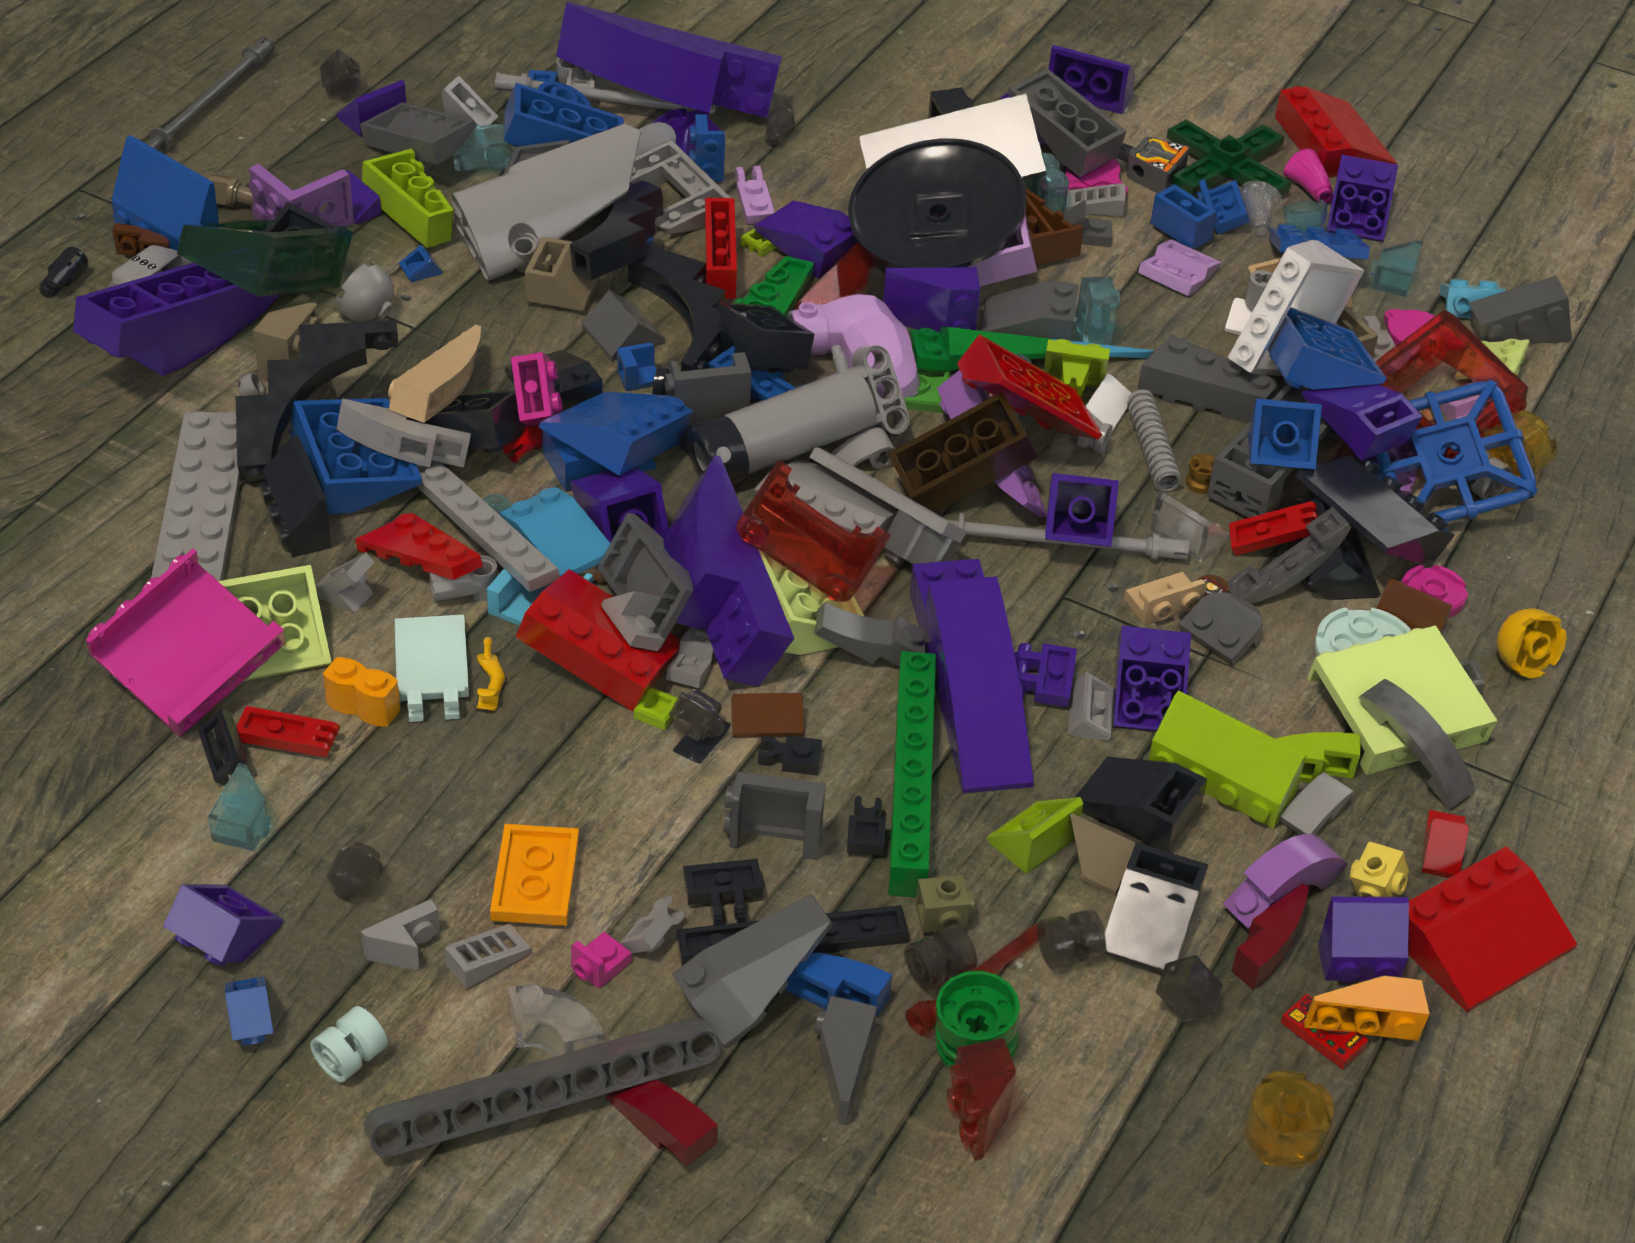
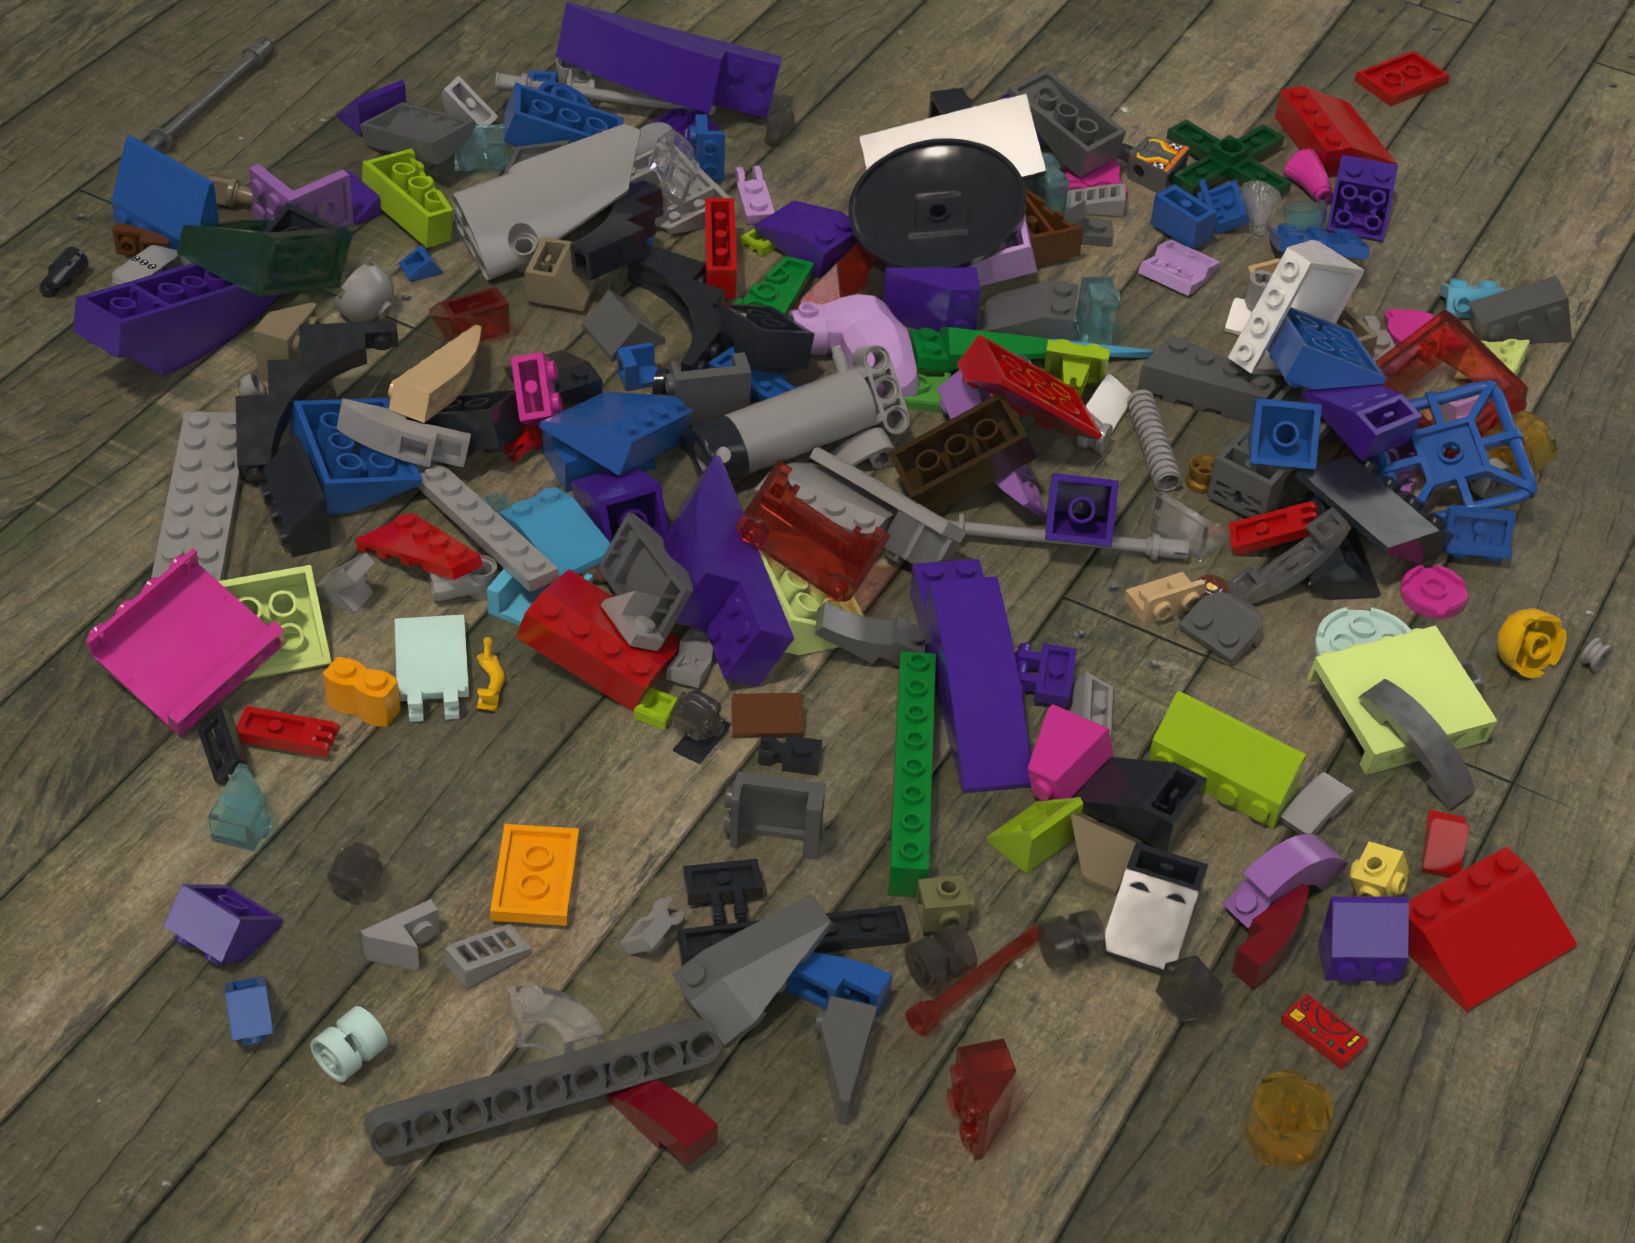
clear smoke brick [320,49,362,100] -> none
dark pink bracket [571,932,632,989] -> none
black plate [847,796,886,855] -> none
green wheel [935,971,1020,1078] -> none
dark purple slope [1049,45,1135,114] -> none
dark purple slope [1113,626,1191,732] -> none
lime slope [1275,732,1360,783] -> none
light orange slope [1304,976,1429,1041] -> none
clear light blue slope [1369,240,1423,297] -> none
reddish brown slope [1376,578,1452,634] -> none
none -> clear red slope [429,286,510,342]
none -> clear brick [647,129,700,207]
none -> dark pink slope [1027,704,1113,801]
none -> red tile [1354,50,1450,107]
none -> blue bracket [1445,505,1516,561]
none -> light grey bush [1580,637,1613,672]

